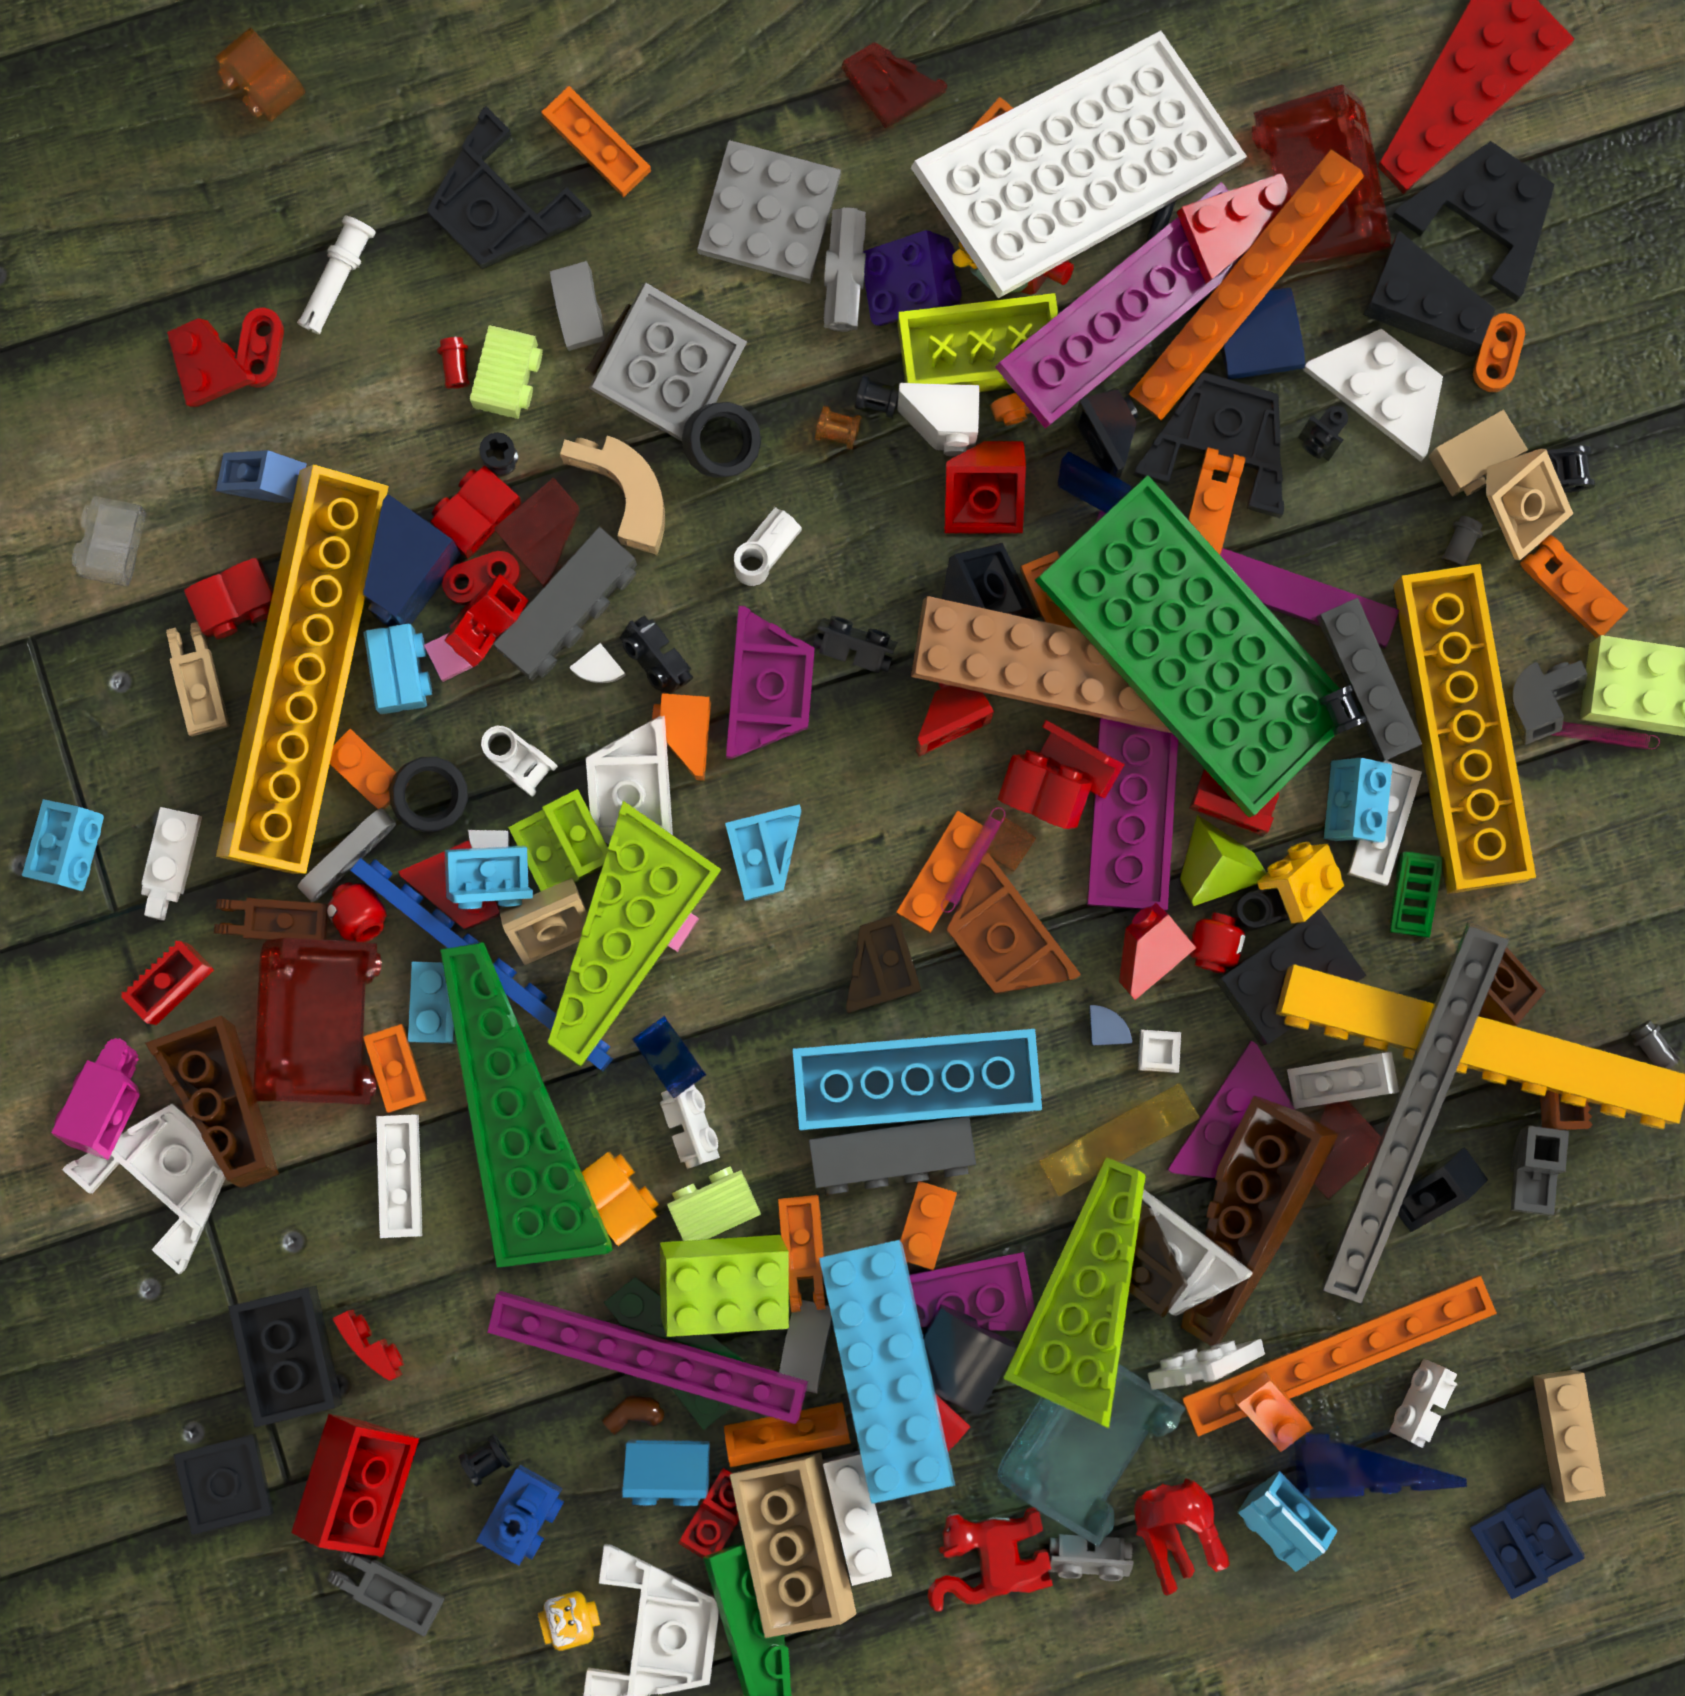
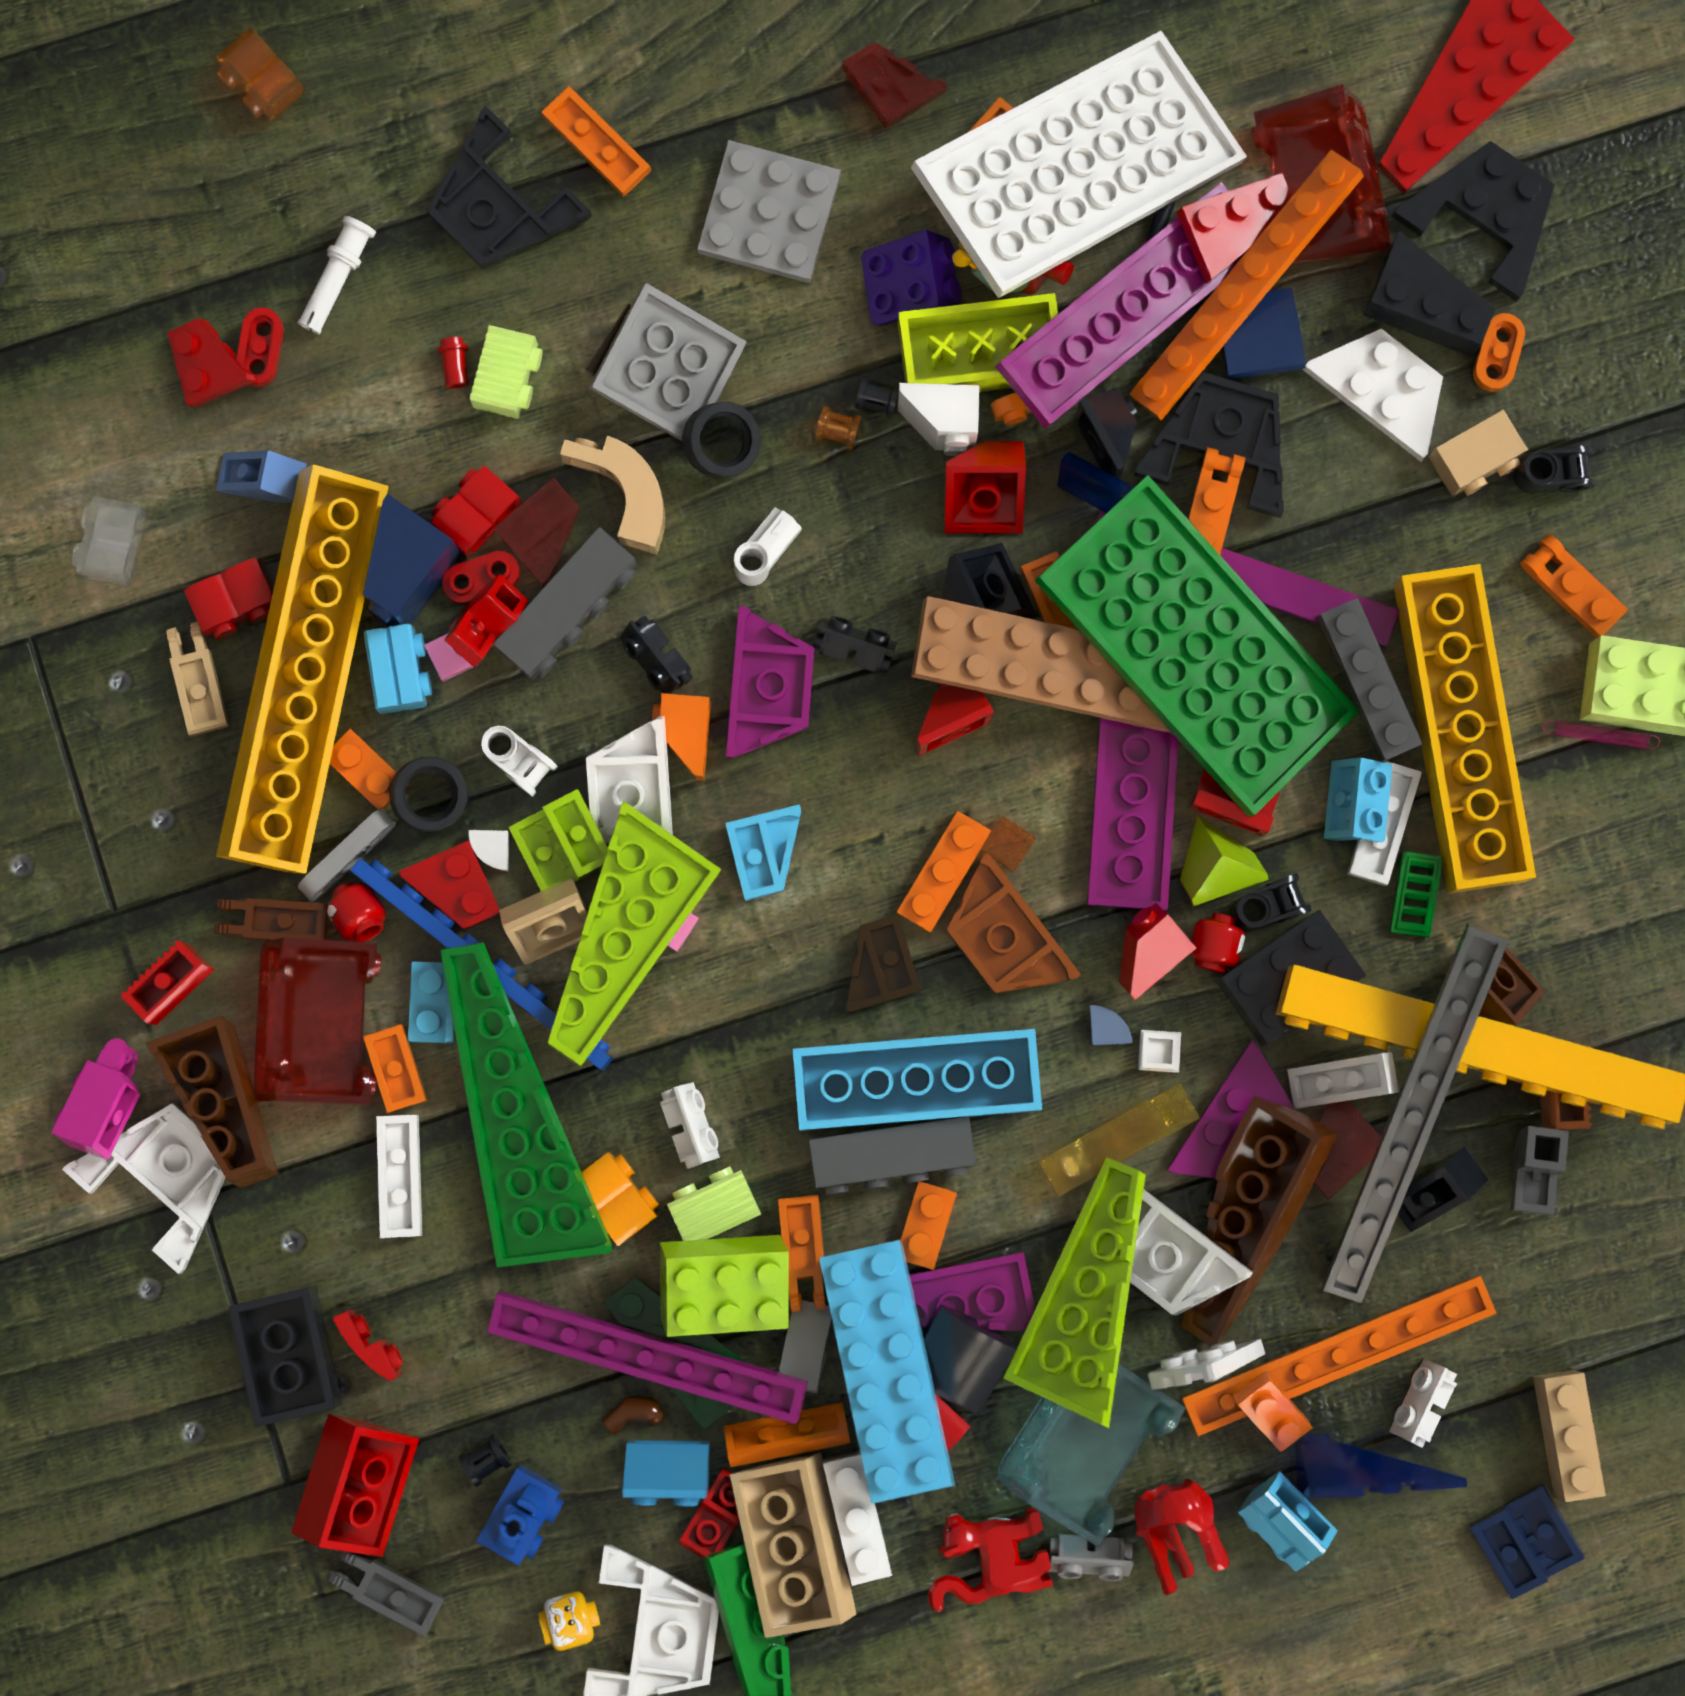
medium azure bracket [22,799,104,891] -> none
white hinge [141,807,202,921] -> none
black plate [174,1433,274,1535] -> none
medium azure bracket [445,846,533,909] -> none
black bush [479,432,519,476] -> none
light grey slope [550,261,605,351] -> none
white tile [569,643,626,683] -> none
clear blue tile [632,1016,706,1098] -> none
light grey piece [824,207,866,332] -> none
dark pink piece [941,807,1005,912] -> none
red brick [997,750,1092,829] -> none
red panel [1039,720,1125,799] -> none
dark brown wing [1129,1204,1188,1318] -> none
yellow bracket [1257,842,1344,923] -> none
black hinge [1298,406,1348,461] -> none
black bush [1318,685,1367,736] -> none
dark grey pin [1441,516,1483,568] -> none
tan slope [1486,449,1573,560] -> none
dark grey brick [1511,660,1588,745] -> none
dark grey pin [1631,1020,1680,1069] -> none

